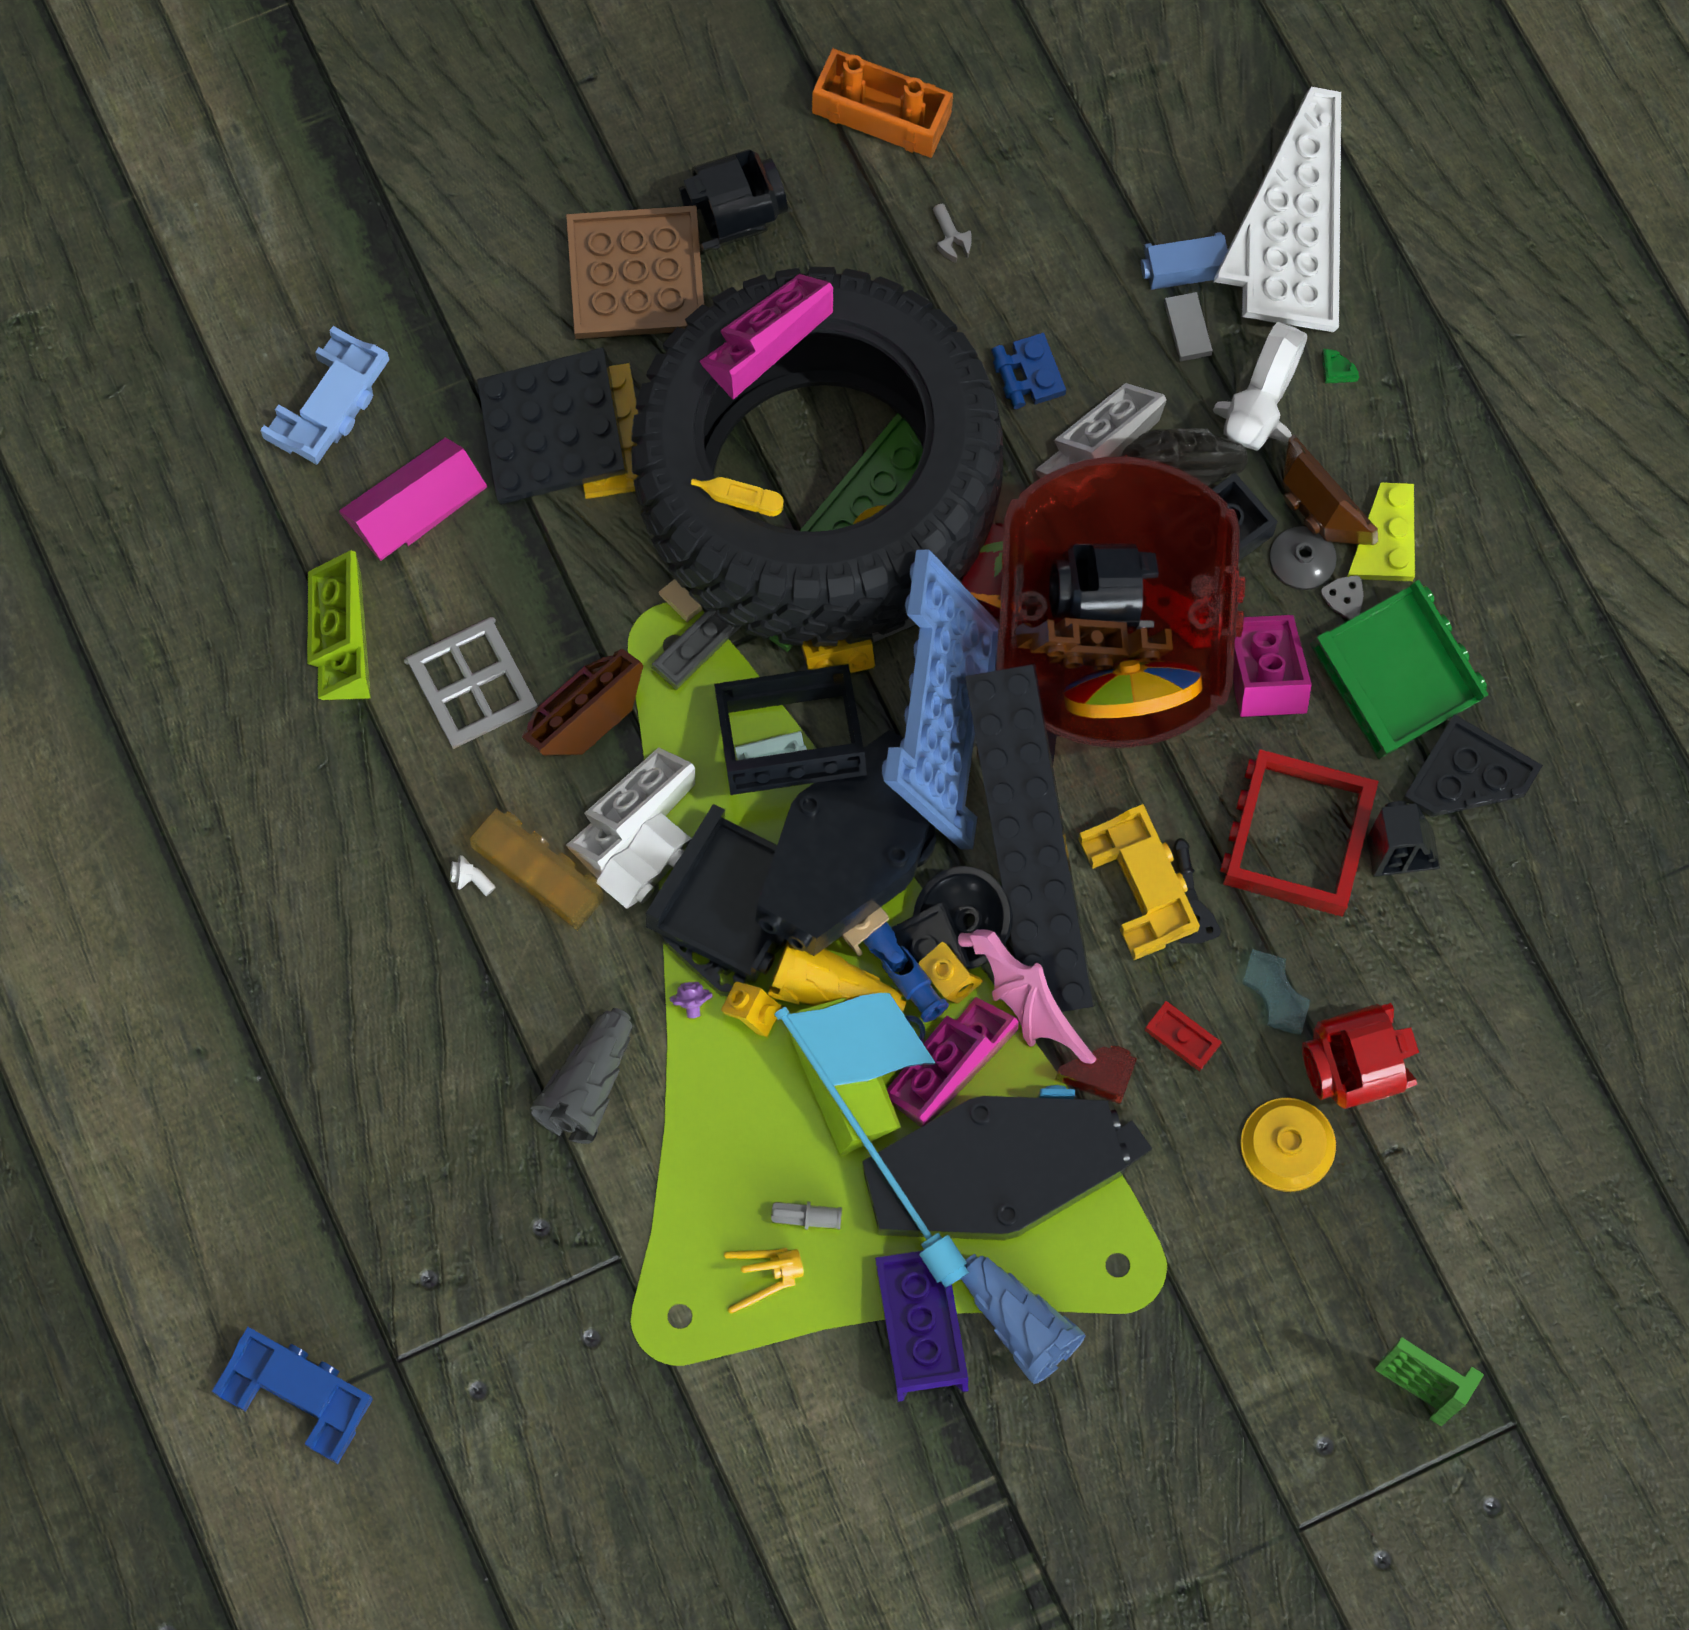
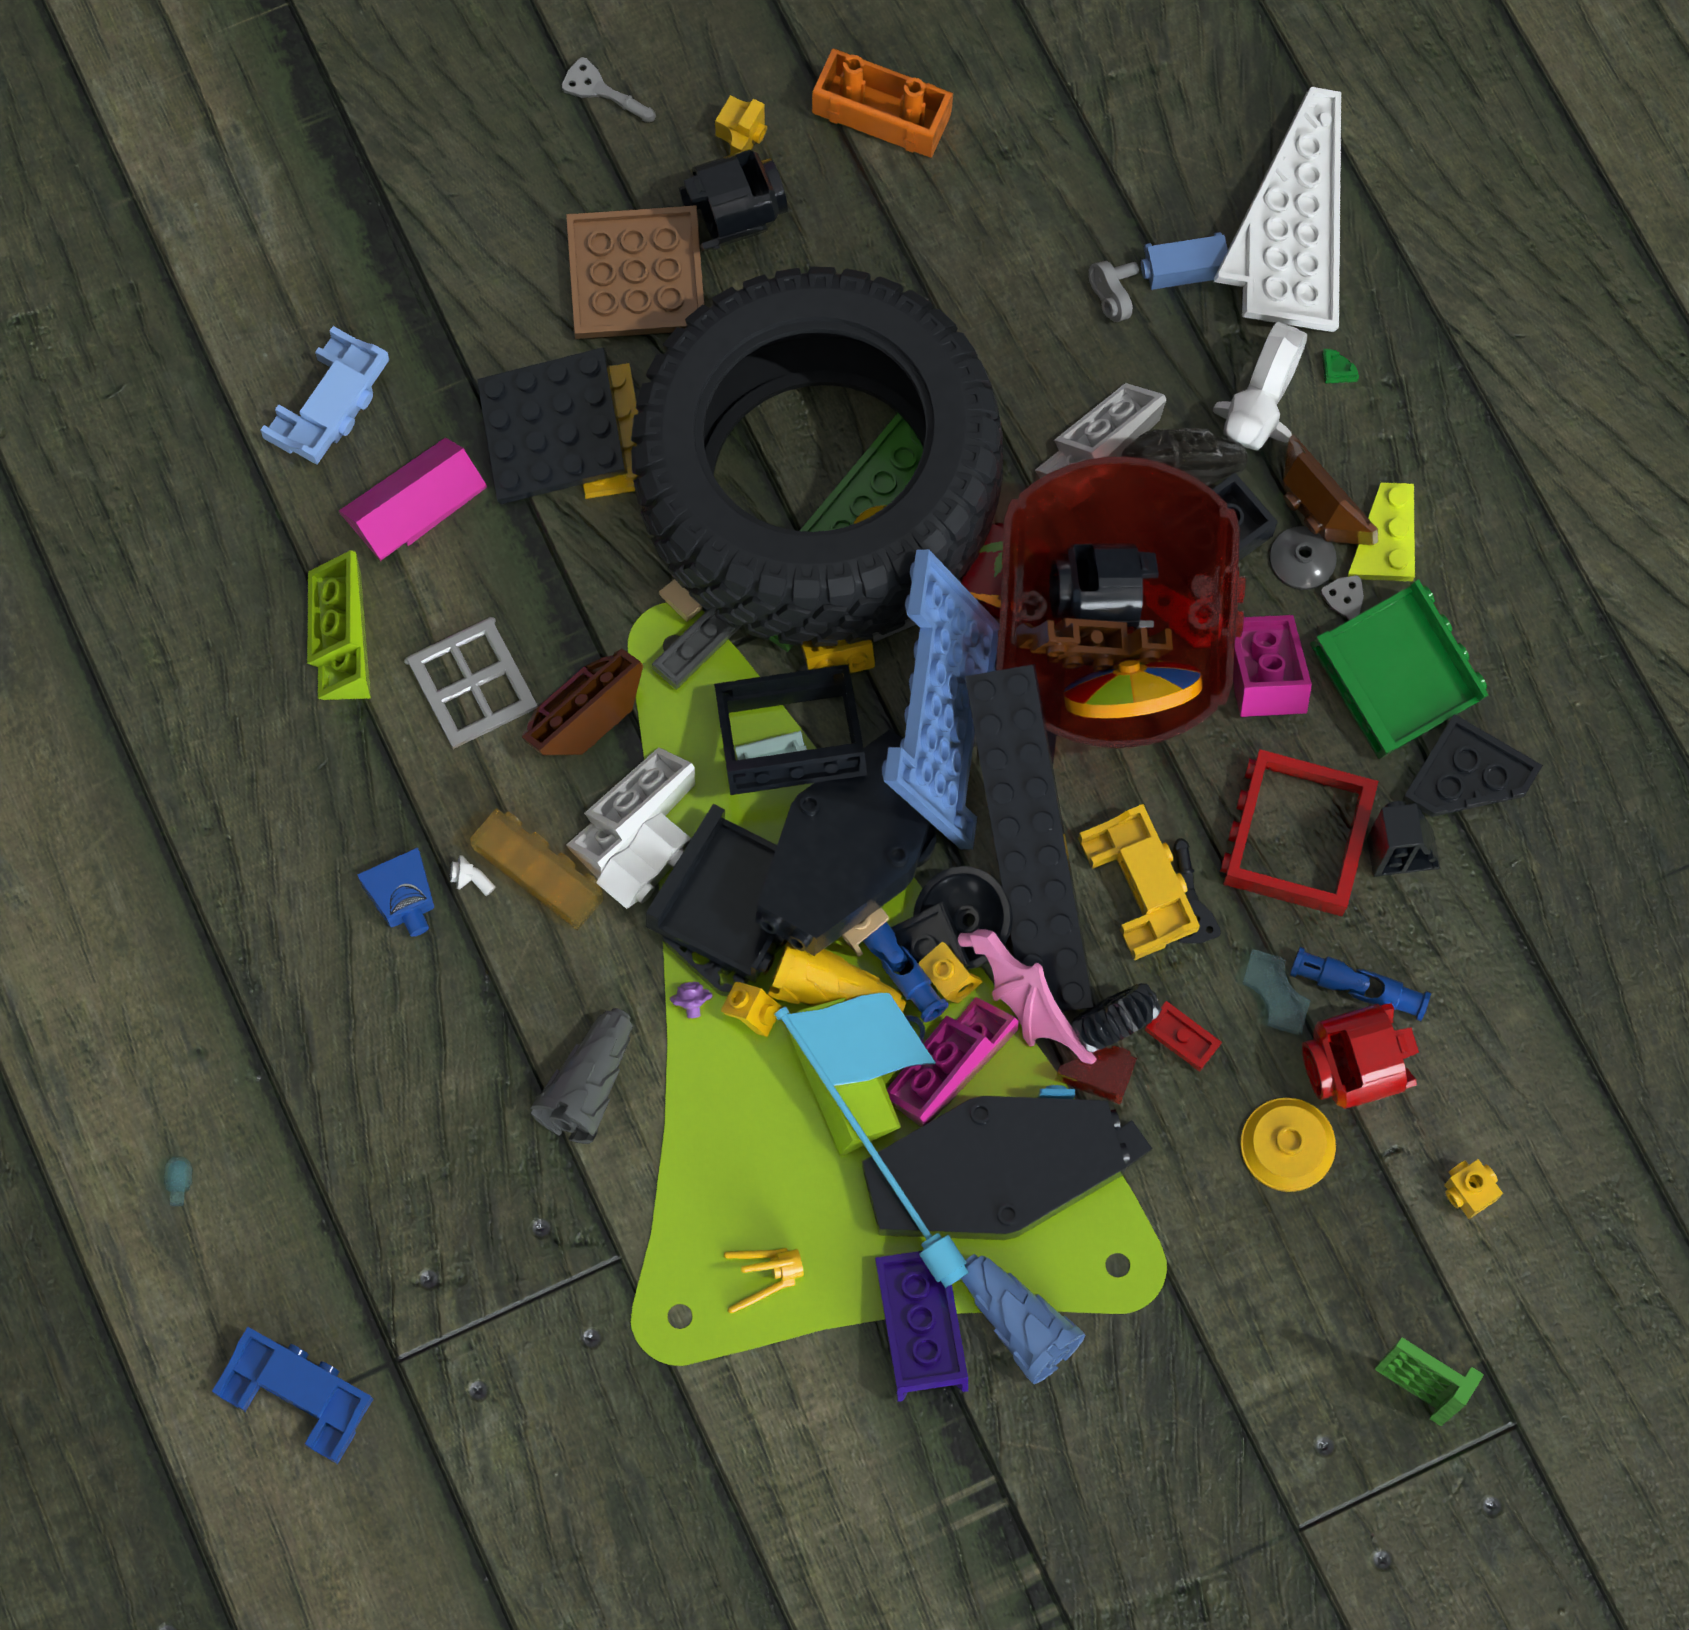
yellow piece [691,477,783,517] -> none
dark pink slope [700,274,833,400] -> none
light grey axle [771,1201,842,1230] -> none
light grey bar [933,204,972,263] -> none
blue plate [991,333,1066,409] -> none
light grey tile [1164,292,1213,362] -> none
none -> clear light blue cylinder [164,1156,193,1206]
none -> blue torso [357,848,435,937]
none -> light grey piece [562,57,656,122]
none -> yellow brick [715,95,767,155]
none -> black gear [1070,983,1162,1052]
none -> light grey piece [1089,261,1139,322]
none -> blue piece [1290,947,1431,1022]
none -> yellow brick [1444,1159,1503,1219]

